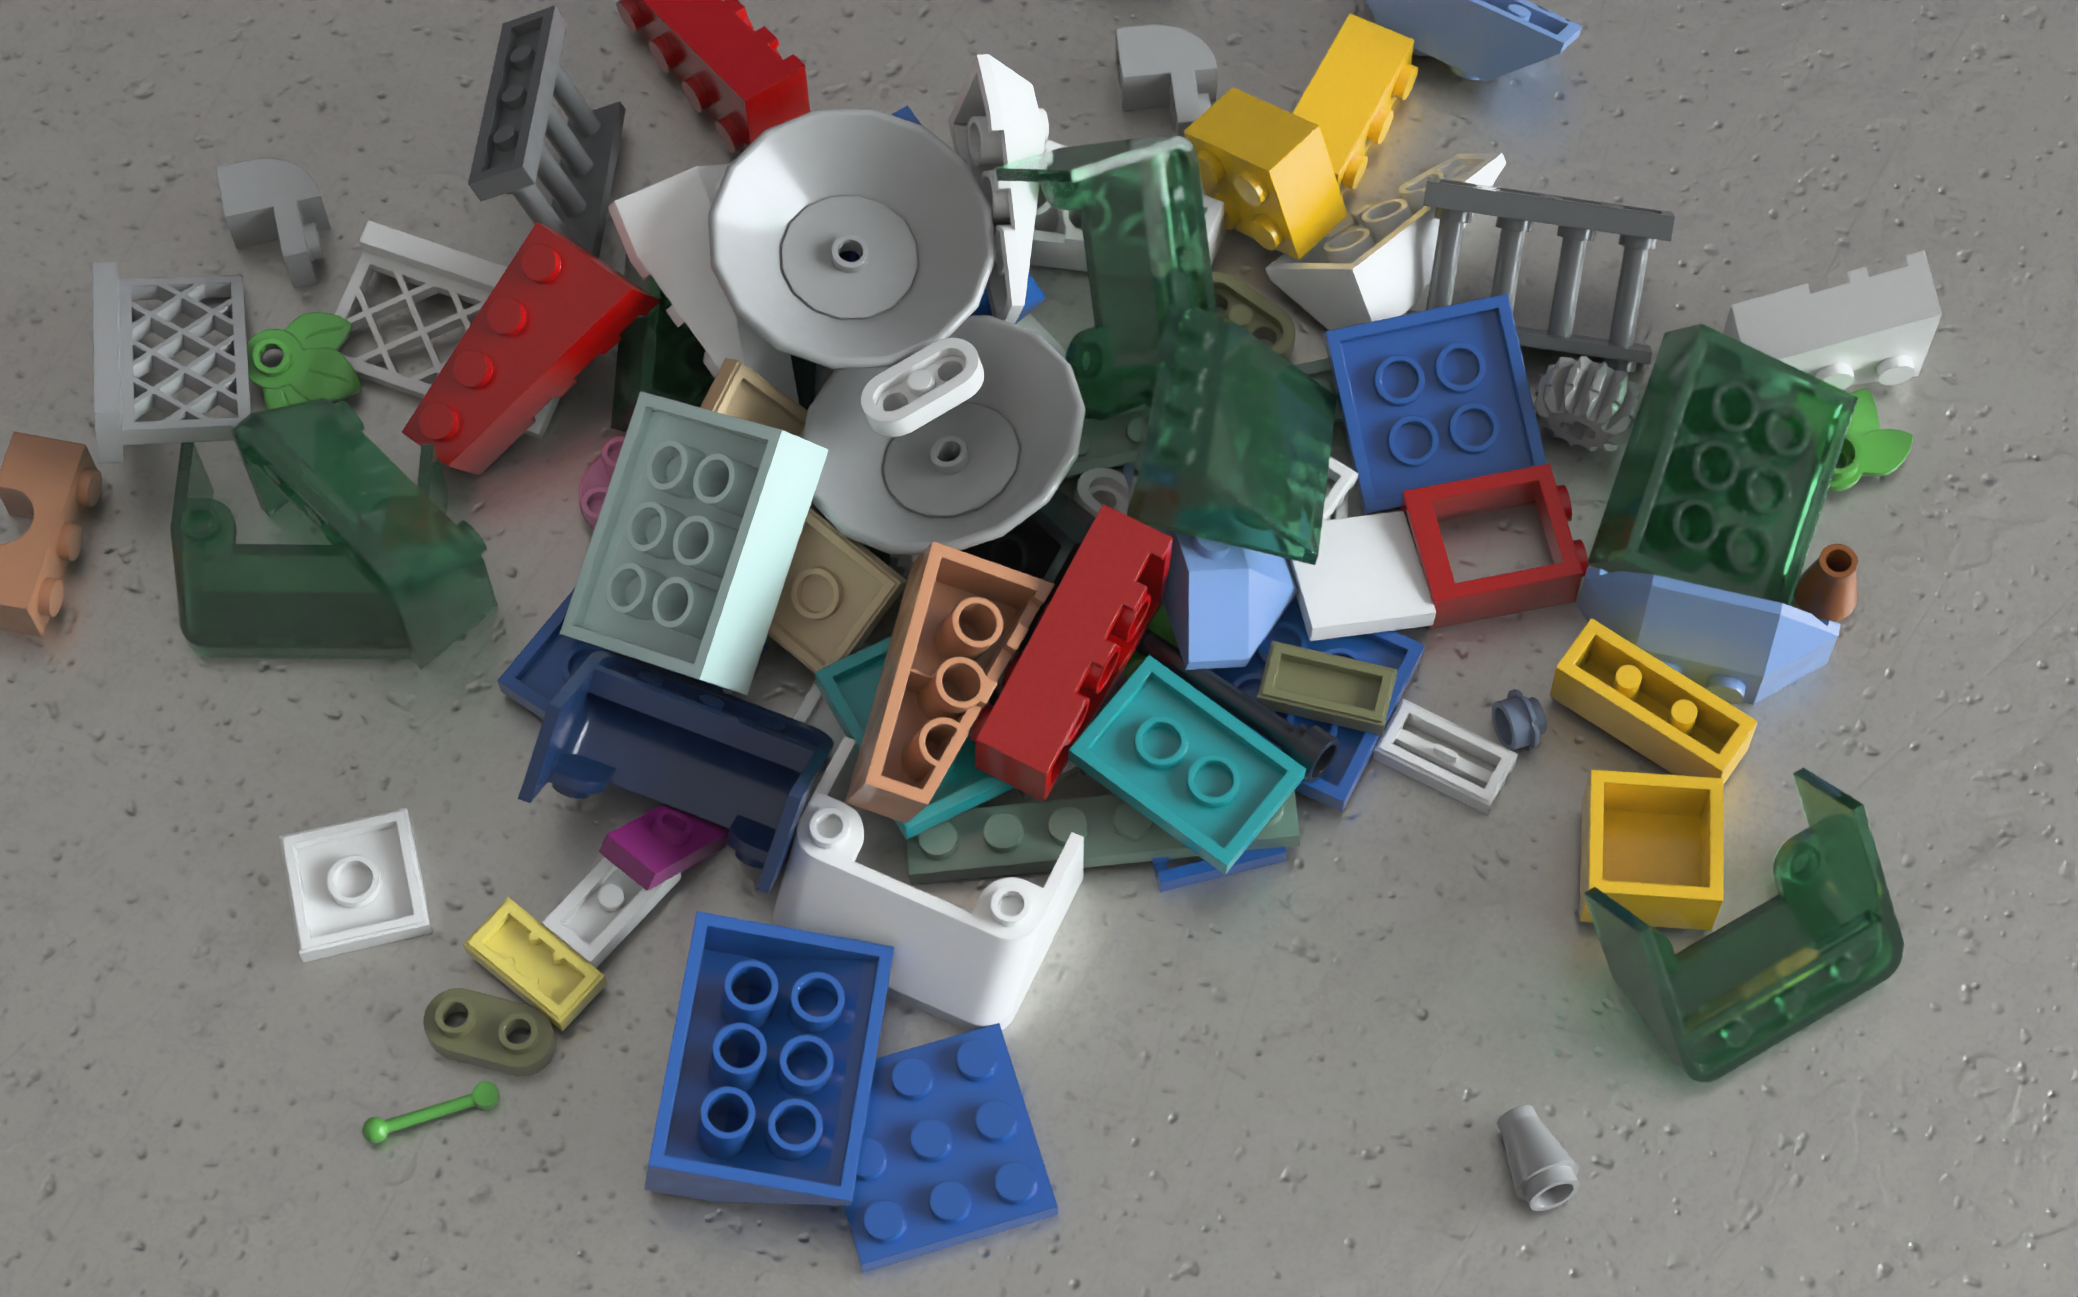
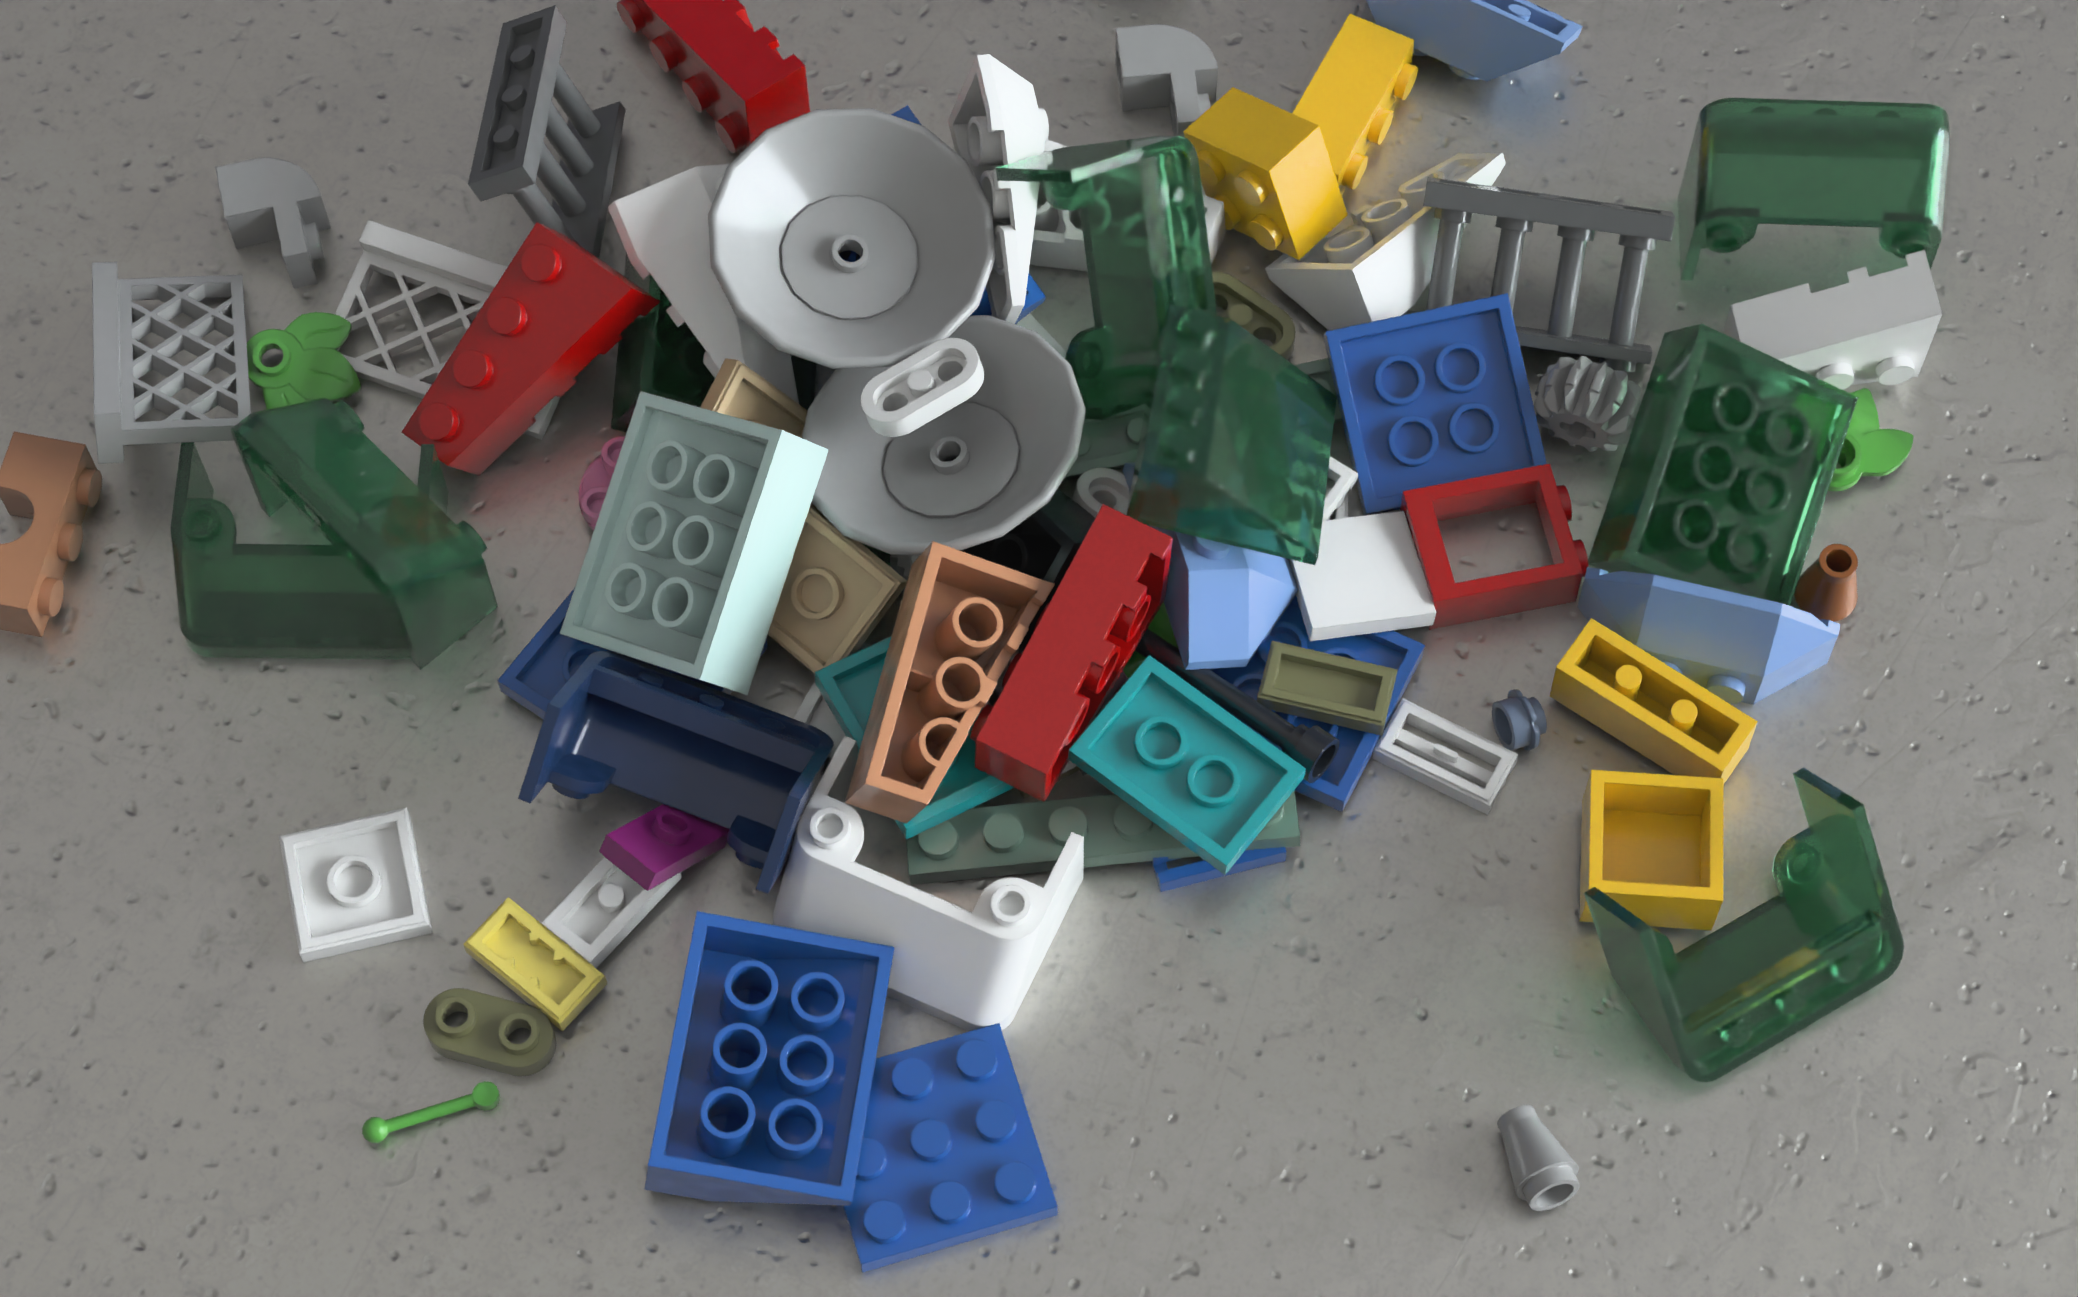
none -> clear green windscreen [1678,98,1950,280]

